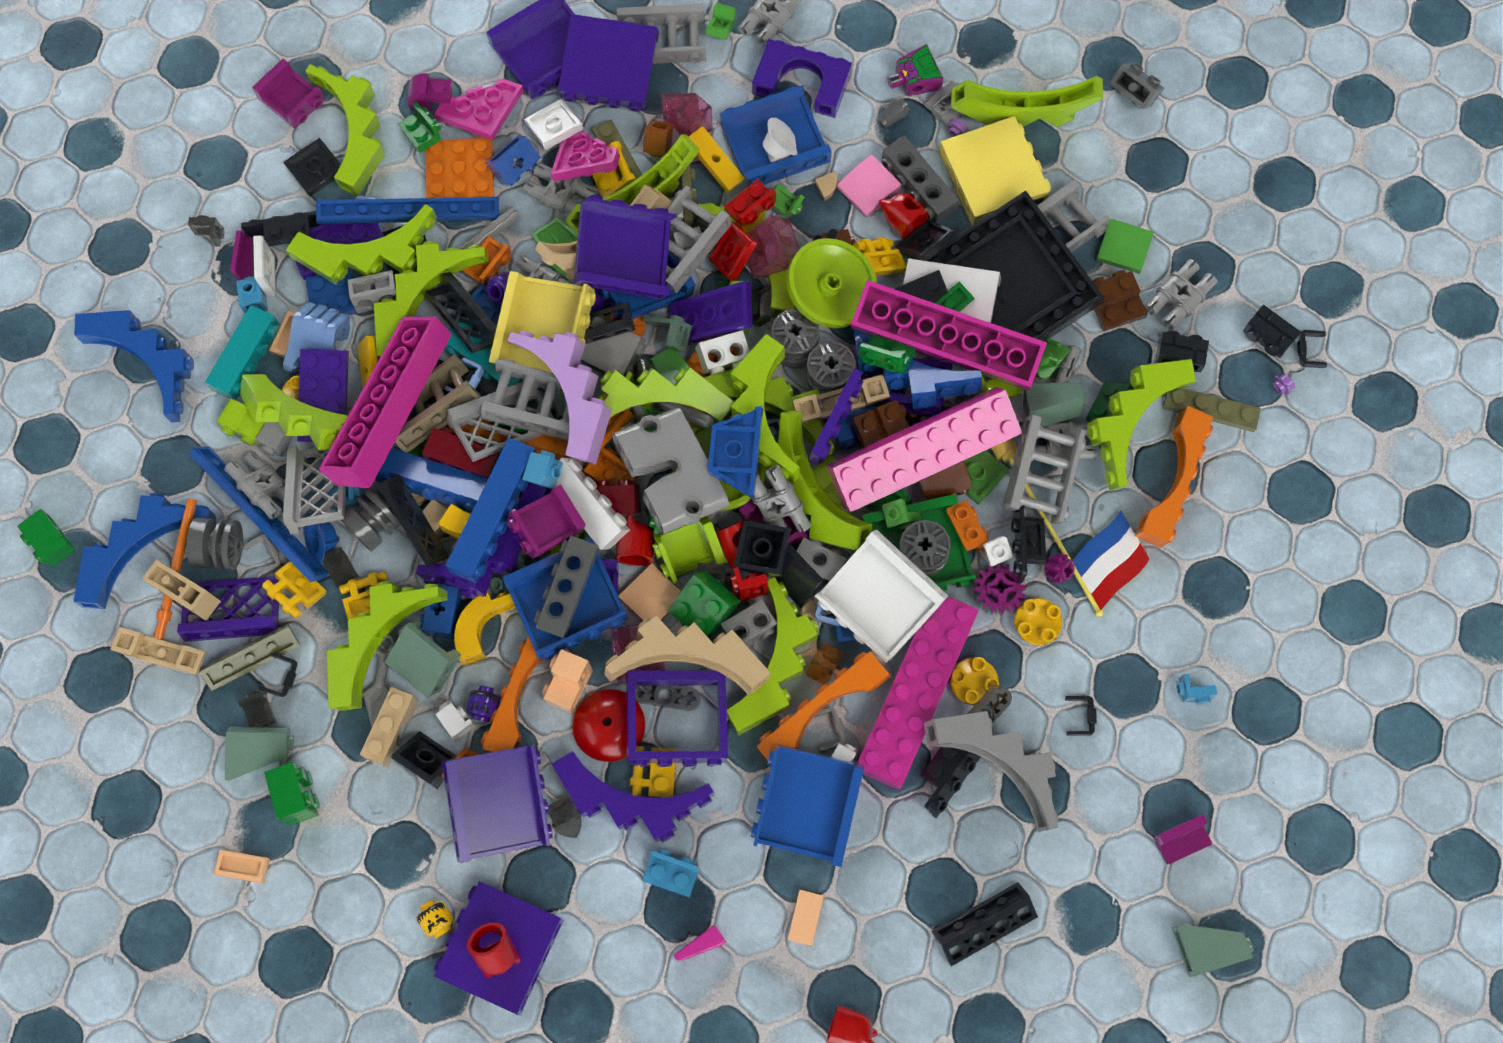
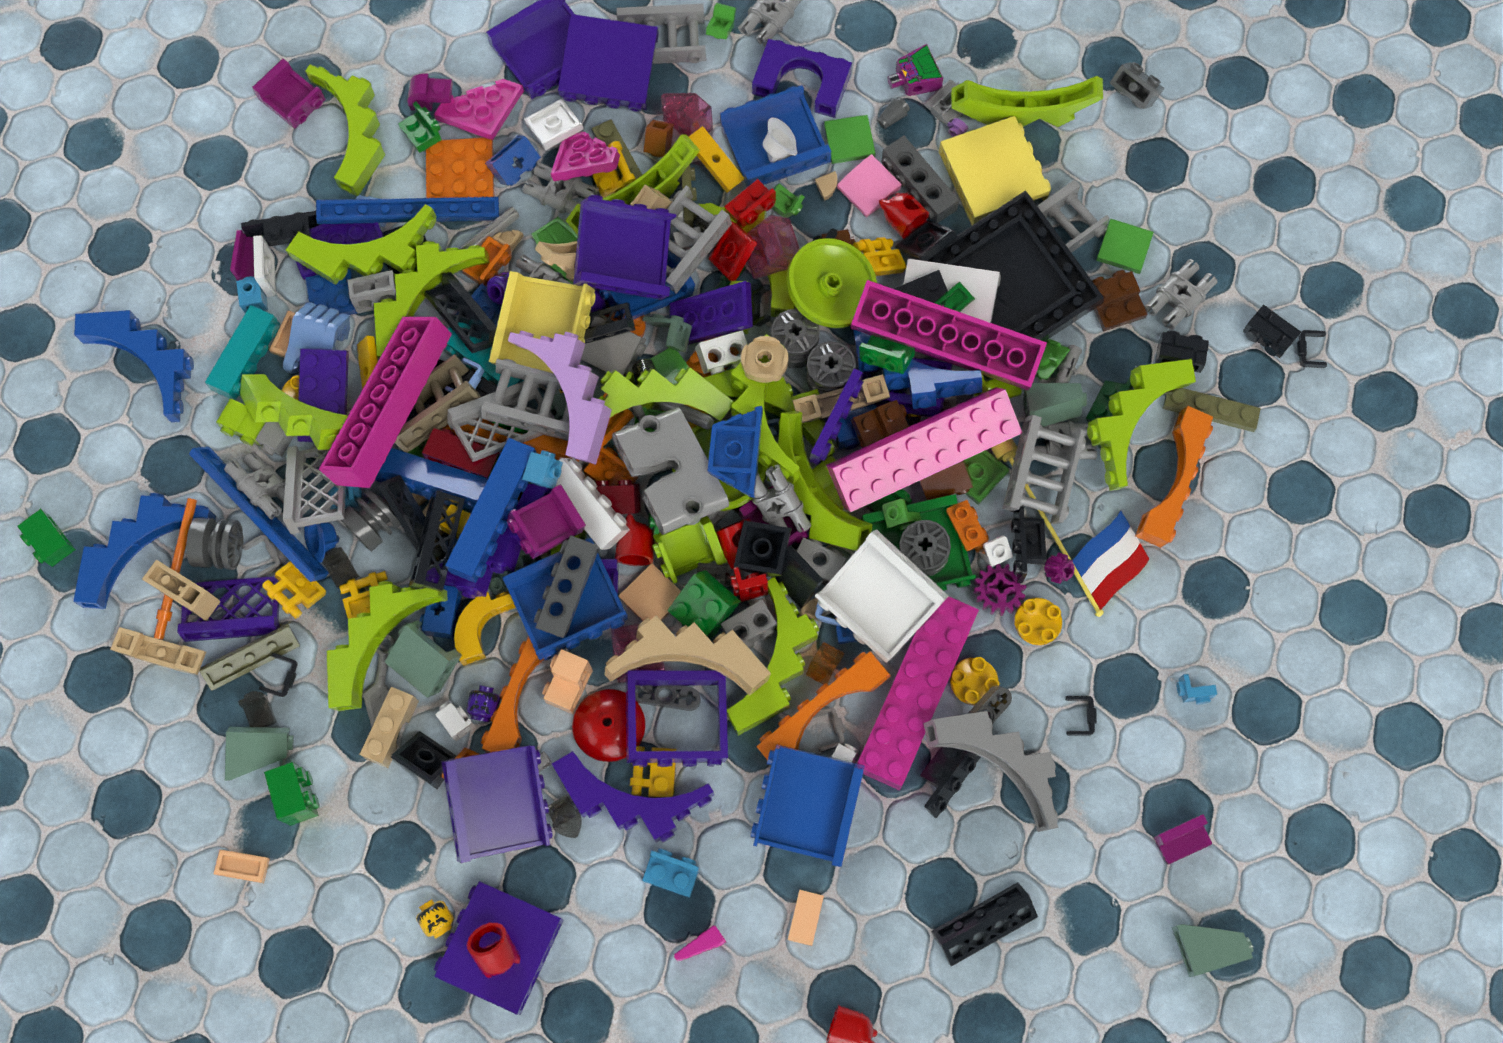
clear smoke bracket [188,215,225,247] -> none
black tile [283,138,341,197] -> none
medium lavender plate [1273,373,1295,395] -> none
none -> black fence [408,491,465,592]
none -> tan tile [492,230,524,252]
none -> tan plate [741,336,788,383]
none -> bright green tile [824,115,876,164]

